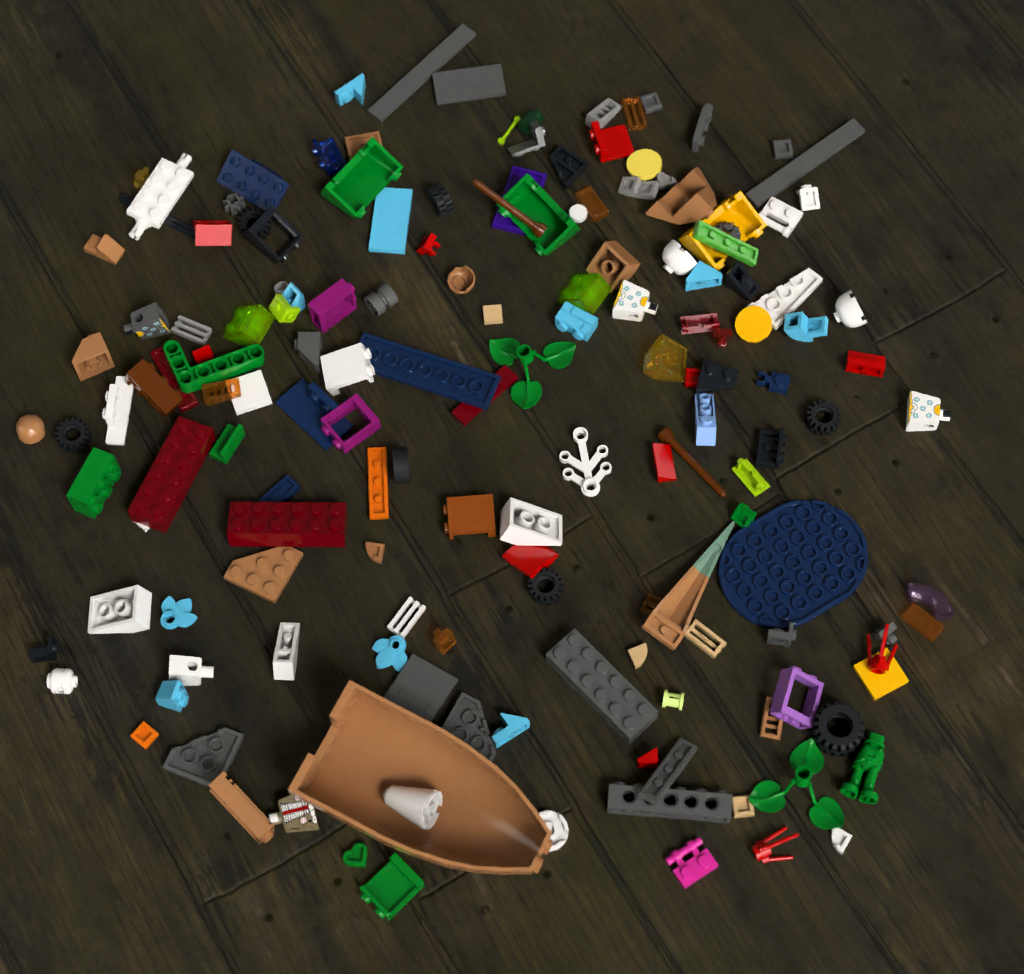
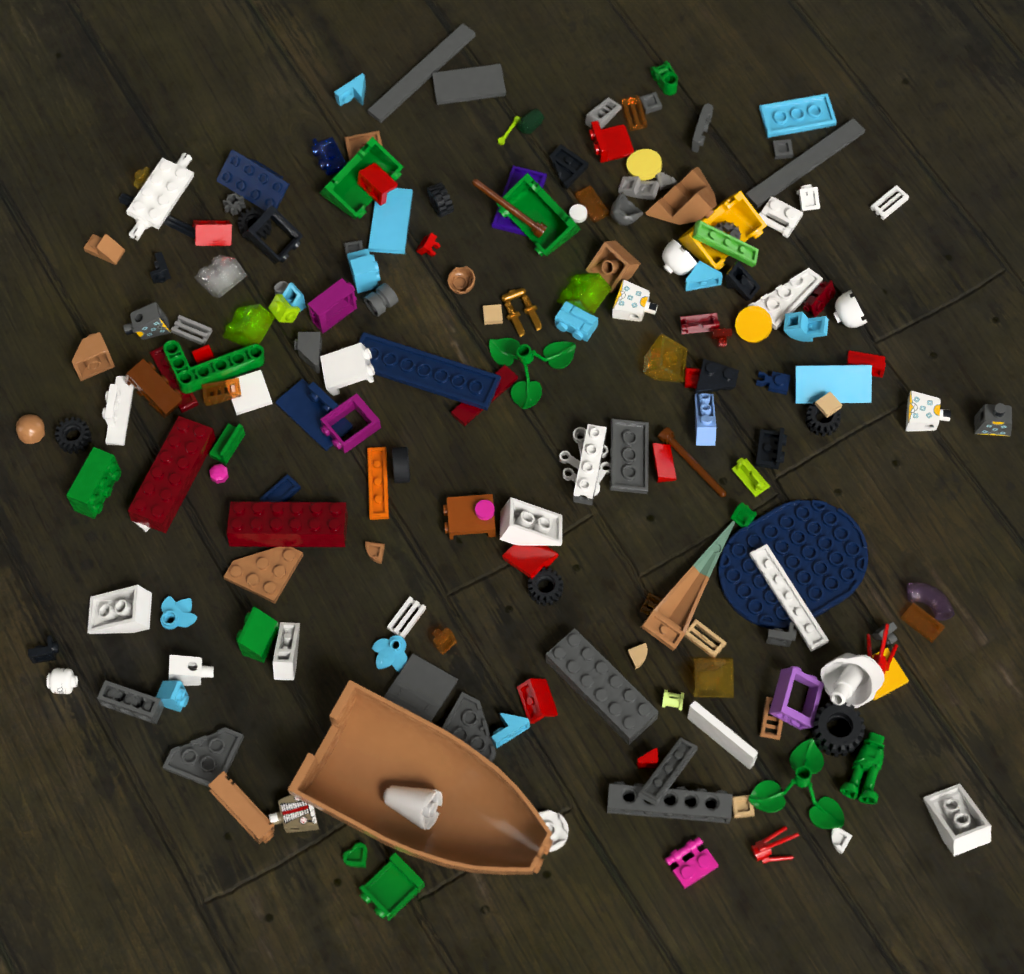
orange tile [130,721,159,750] -> none
dark grey bracket [507,121,546,157] -> none
none -> dark grey brick [97,680,164,725]
none -> black bracket [150,251,171,284]
none -> clear slope [194,255,247,298]
none -> dark pink tile [209,464,229,484]
none -> green slope [236,607,279,663]
none -> dark grey tile [344,240,363,261]
none -> medium azure brick [347,249,381,293]
none -> red panel [357,163,398,206]
none -> dark pink tile [475,500,495,520]
none -> pearl gold piece [501,288,542,337]
none -> red panel [517,678,558,723]
none -> white piece [573,424,607,505]
none -> dark grey tile [609,419,649,494]
none -> dark grey hair [610,192,644,226]
none -> green piece [650,61,678,95]
none -> white tile [687,701,758,769]
none -> clear yellow slope [693,658,734,698]
none -> white tile [750,544,829,652]
none -> medium azure tile [759,93,837,138]
none -> medium azure tile [795,365,872,404]
none -> dark red hinge [803,280,836,318]
none -> tan tile [815,392,842,418]
none -> white piece [821,653,885,708]
none -> white tile [870,185,909,220]
none -> white slope [923,783,991,856]
none -> dark grey torso [974,403,1012,436]

